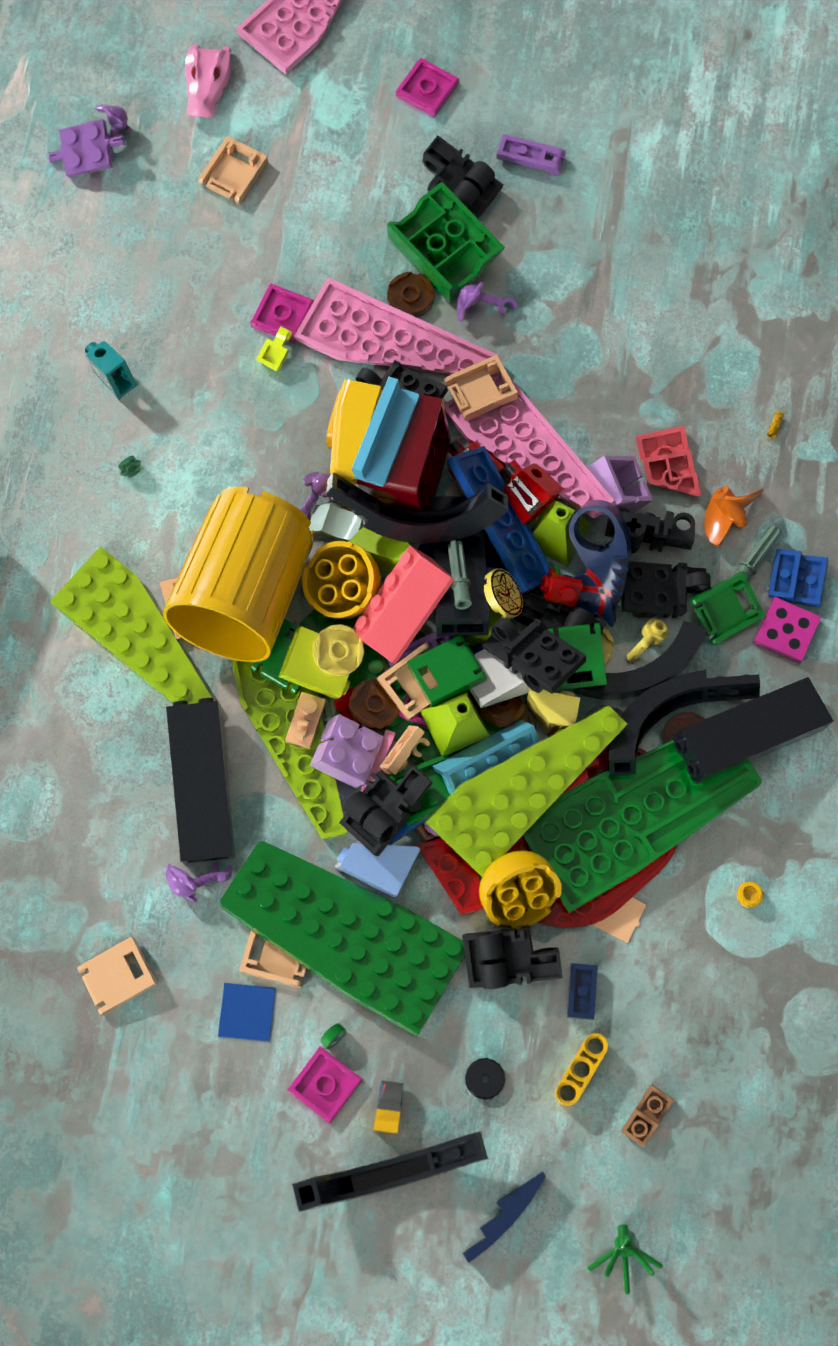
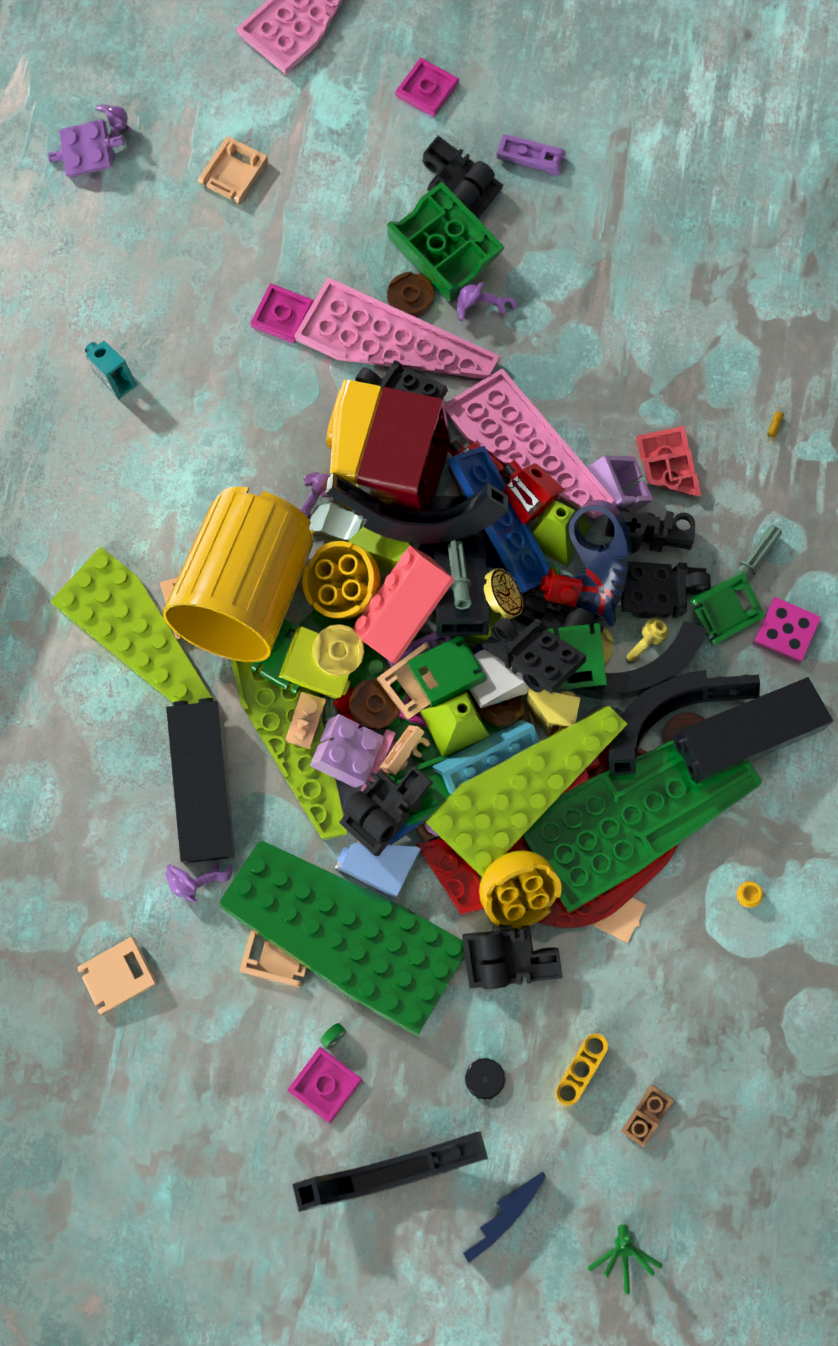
clear green plate [118,456,141,478] -> none
bright pink animal [185,44,231,118] -> none
blue piece [218,983,276,1041] -> none
neon yellow plate [256,327,293,372] -> none
medium azure panel [352,377,420,487] -> none
leg [373,1080,403,1134] -> none
light nougat container [444,354,518,421] -> none
dark blue plate [567,963,598,1020] -> none
orange piece [704,486,764,546] -> none
blue slope [768,549,829,608] -> none

